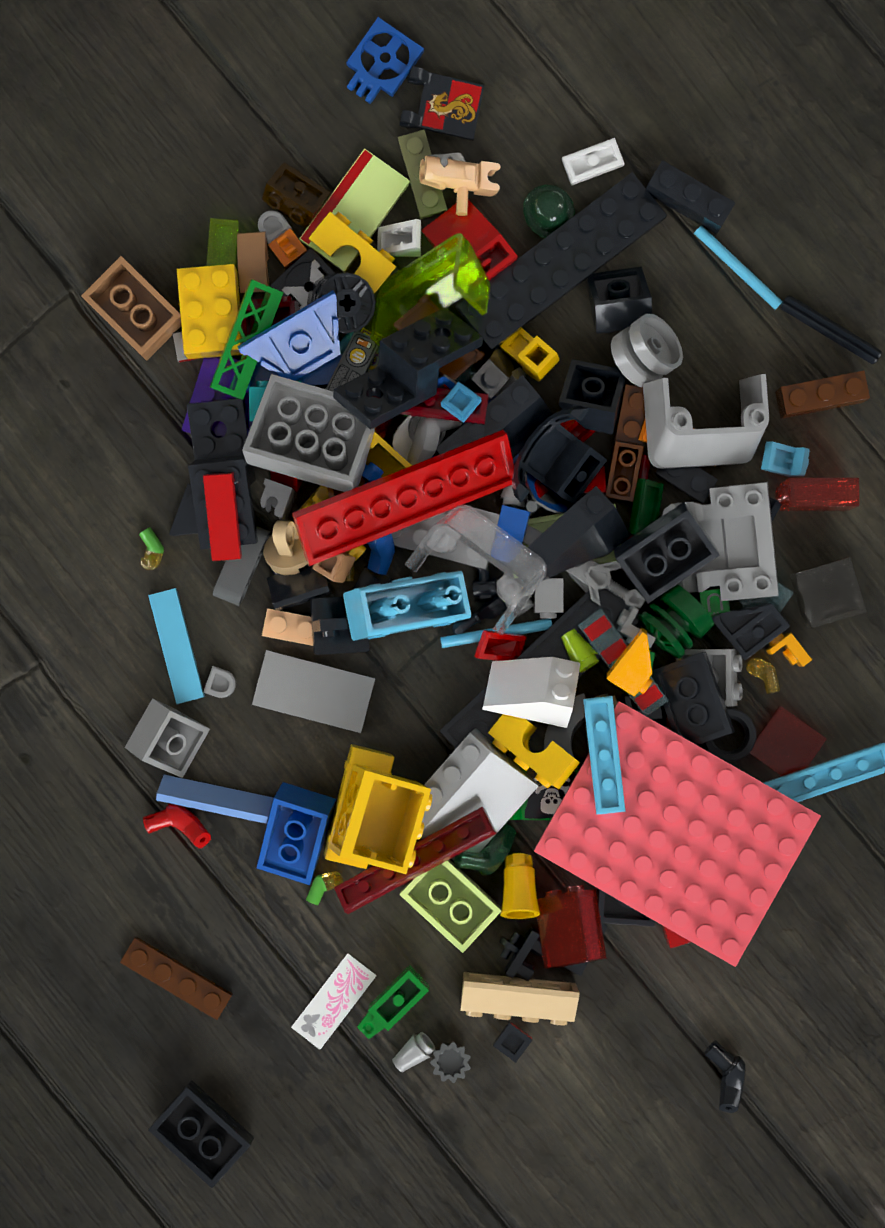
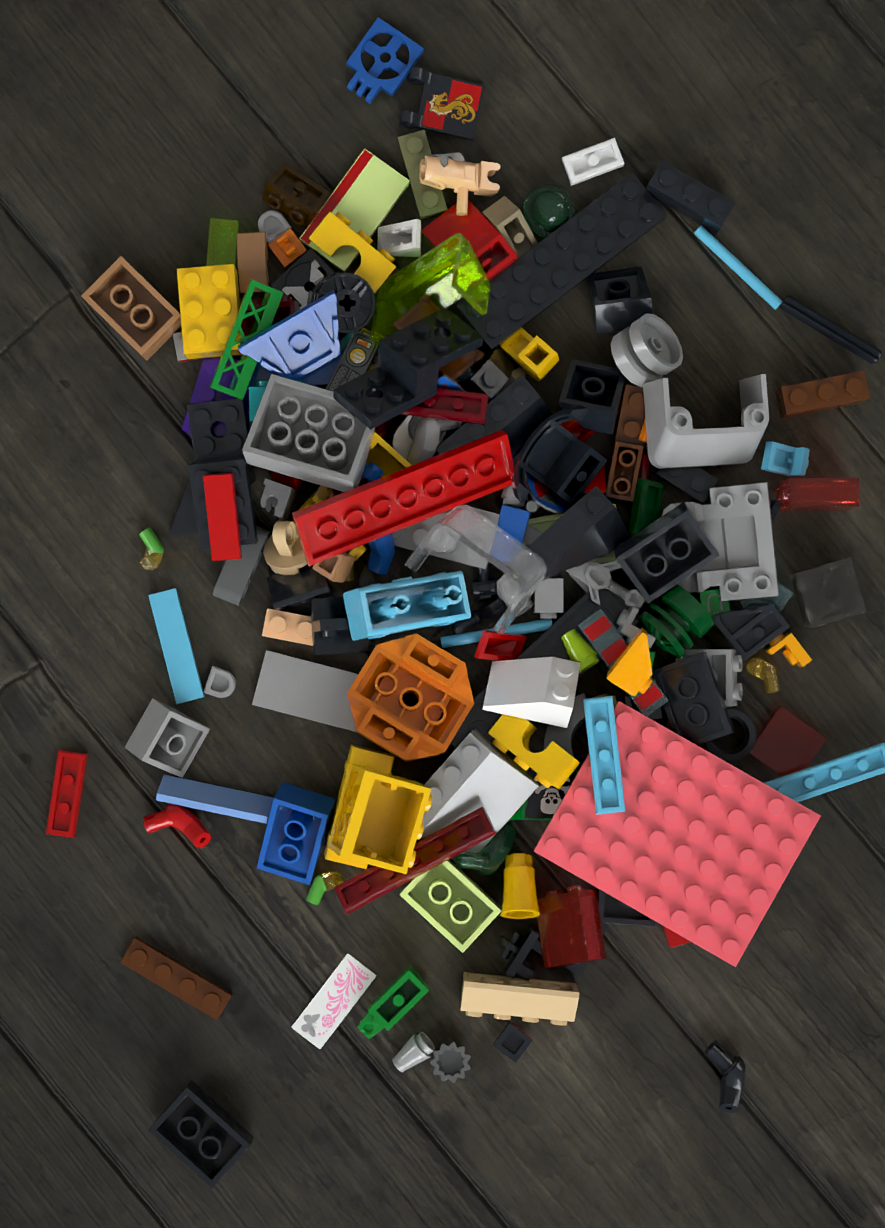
dark azure tile [441,381,481,423] -> none
none -> red tile [46,750,88,838]
none -> orange piece [347,633,474,762]
none -> dark tan slope [482,196,538,259]

